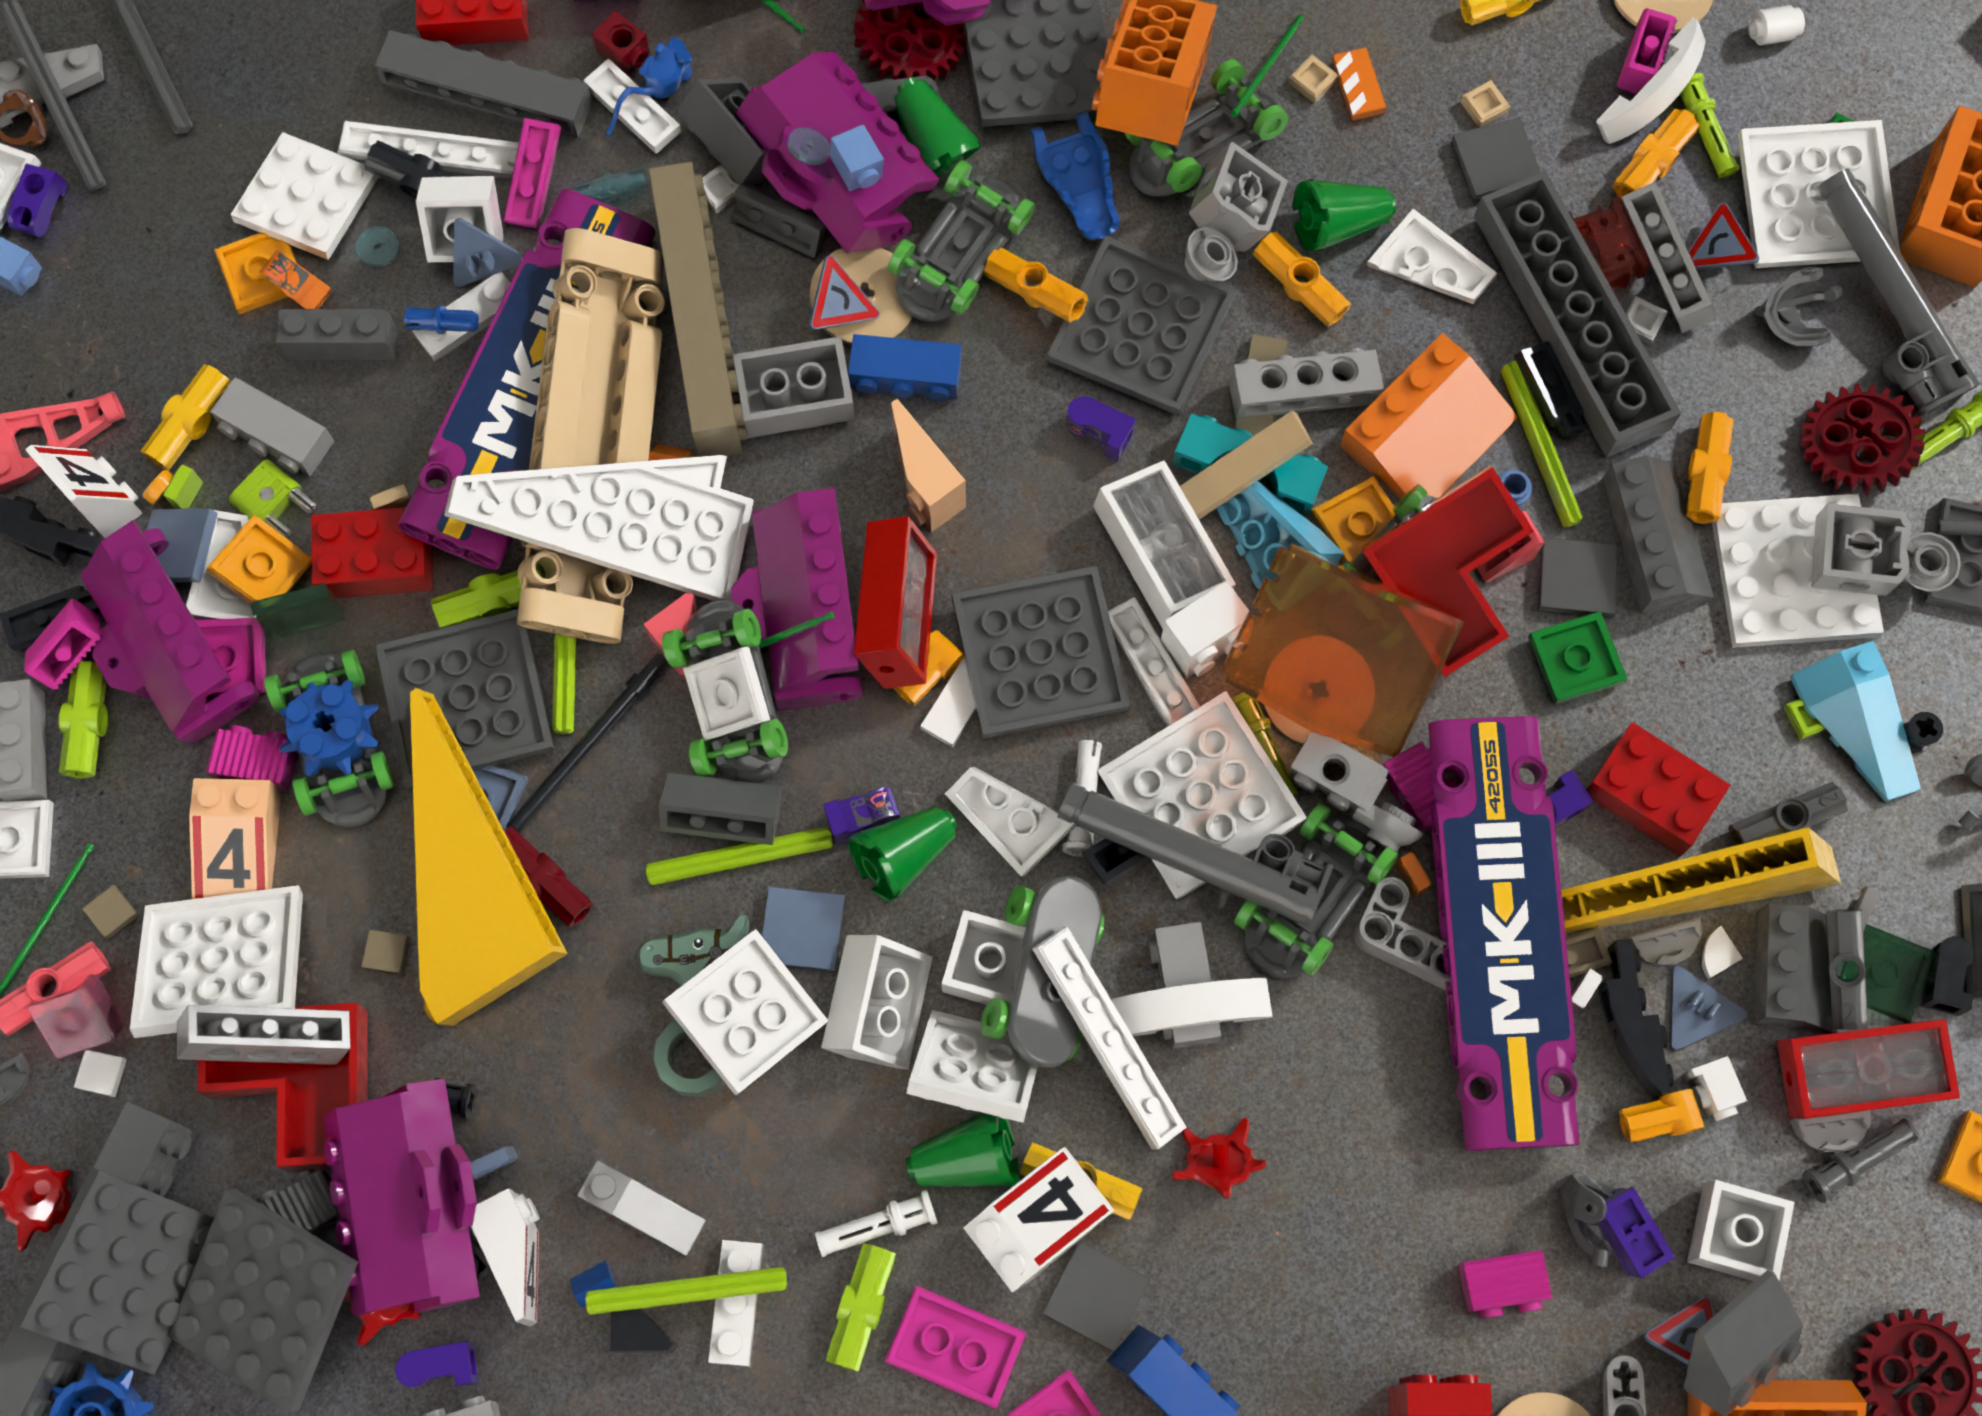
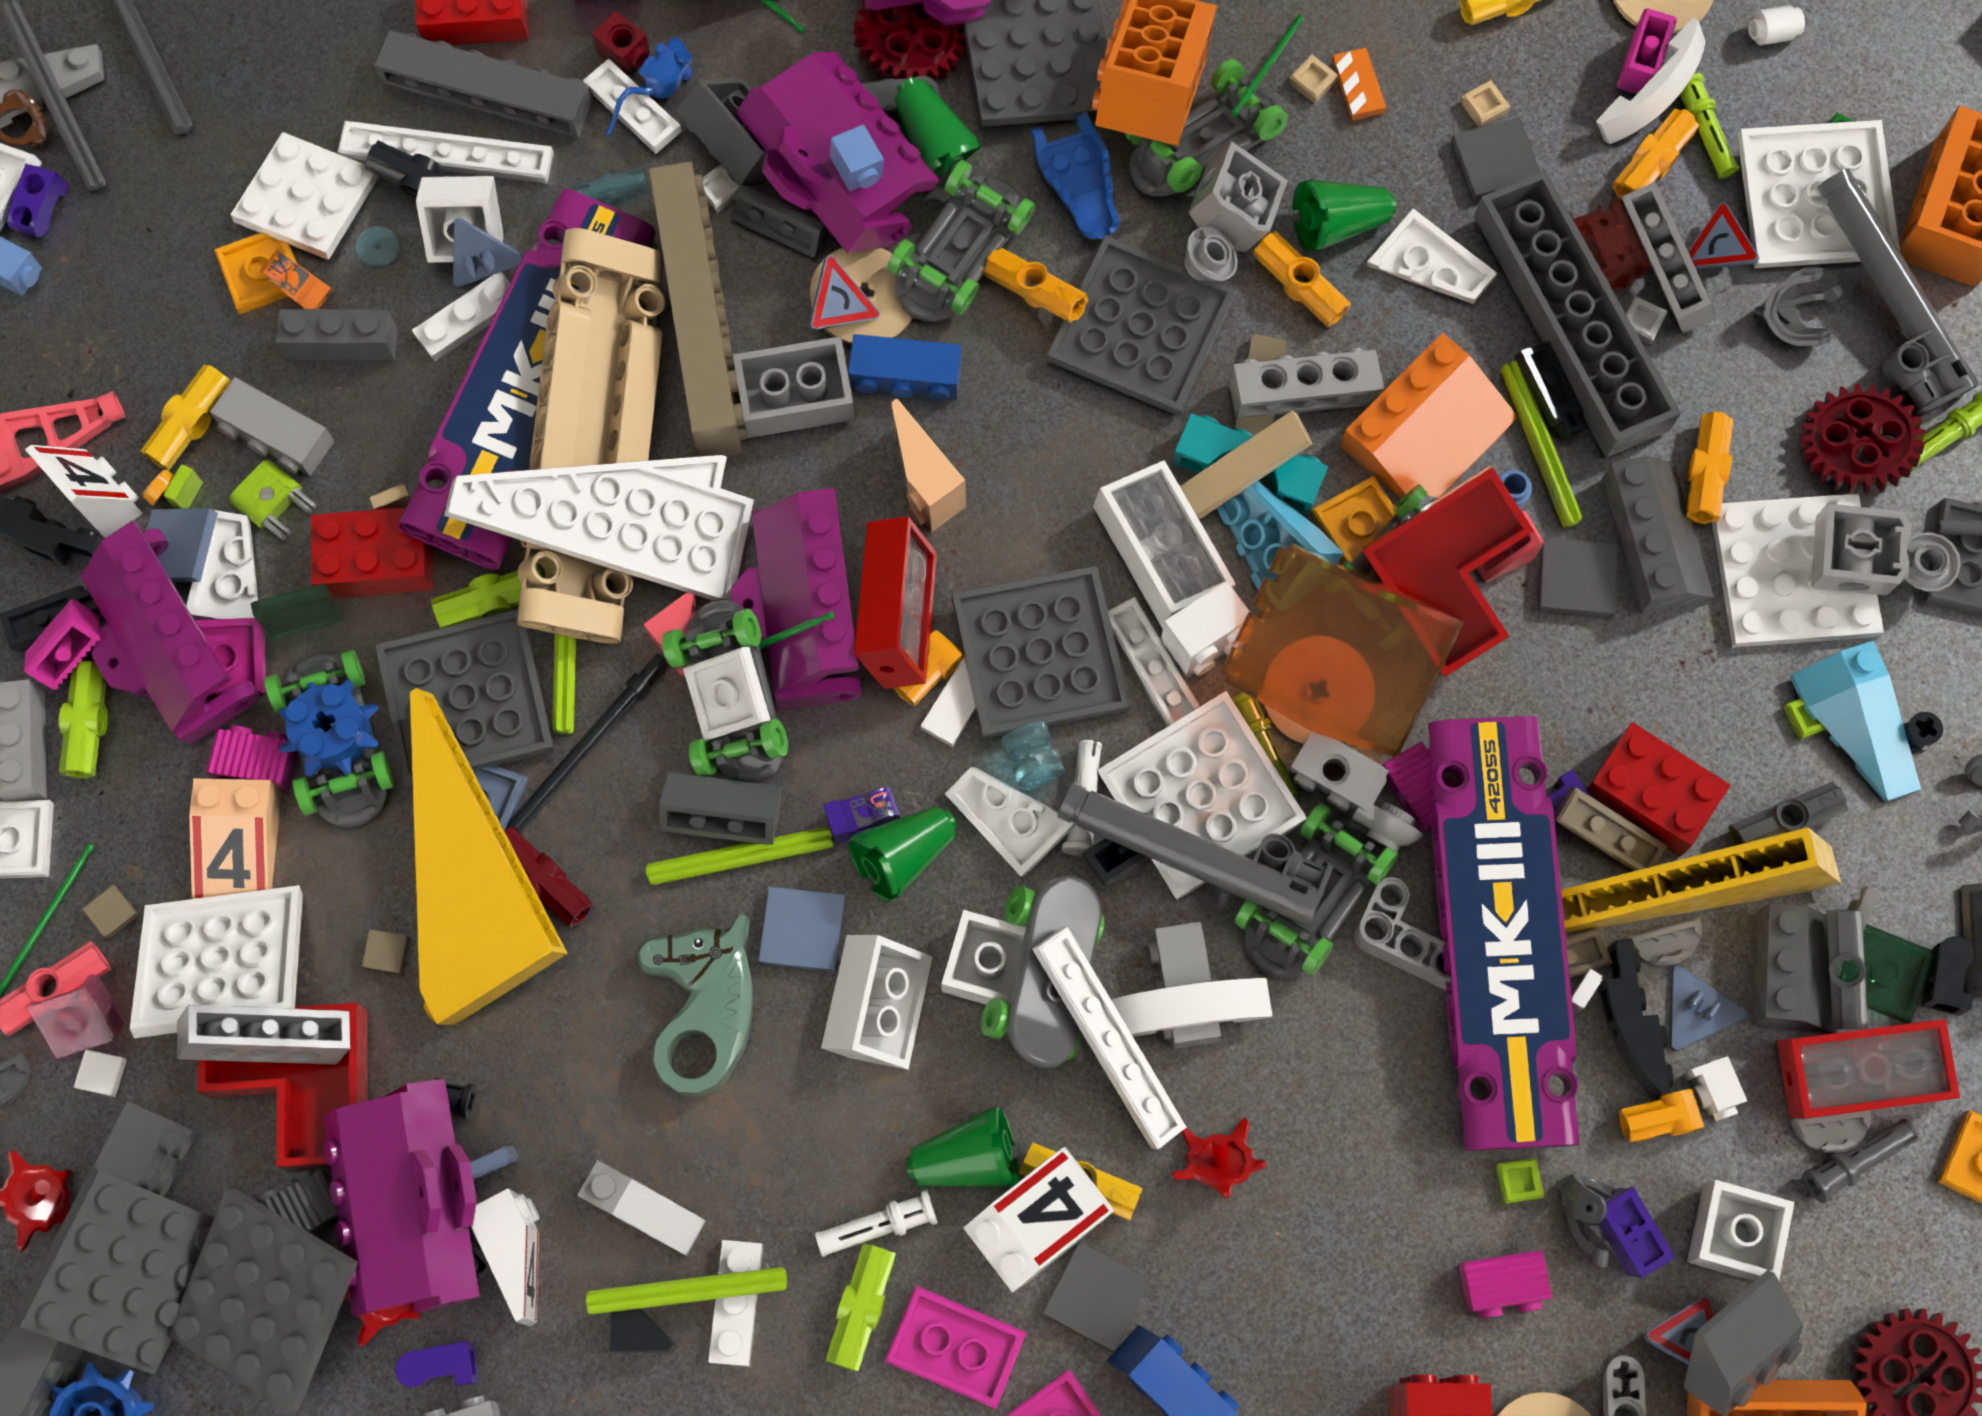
light orange tile [206,515,312,617] -> none
blue axle [404,305,479,335] -> none
dark pink tile [502,118,561,231] -> none
blue tile [570,1261,616,1307] -> none
orange tile [649,444,693,461] -> none
white plate [662,929,828,1096] -> none
clear light blue wheel [787,127,830,165] -> none
white plate [906,1010,1038,1123] -> none
dark purple leg [1067,396,1136,462] -> none
orange tile [1395,852,1431,899] -> none
green plate [1528,611,1628,705] -> none
white tile [1702,926,1743,980] -> none
none -> clear light blue wheel [1001,721,1066,791]
none -> lime tile [1495,1158,1544,1205]
none -> dark tan tile [1554,786,1668,871]

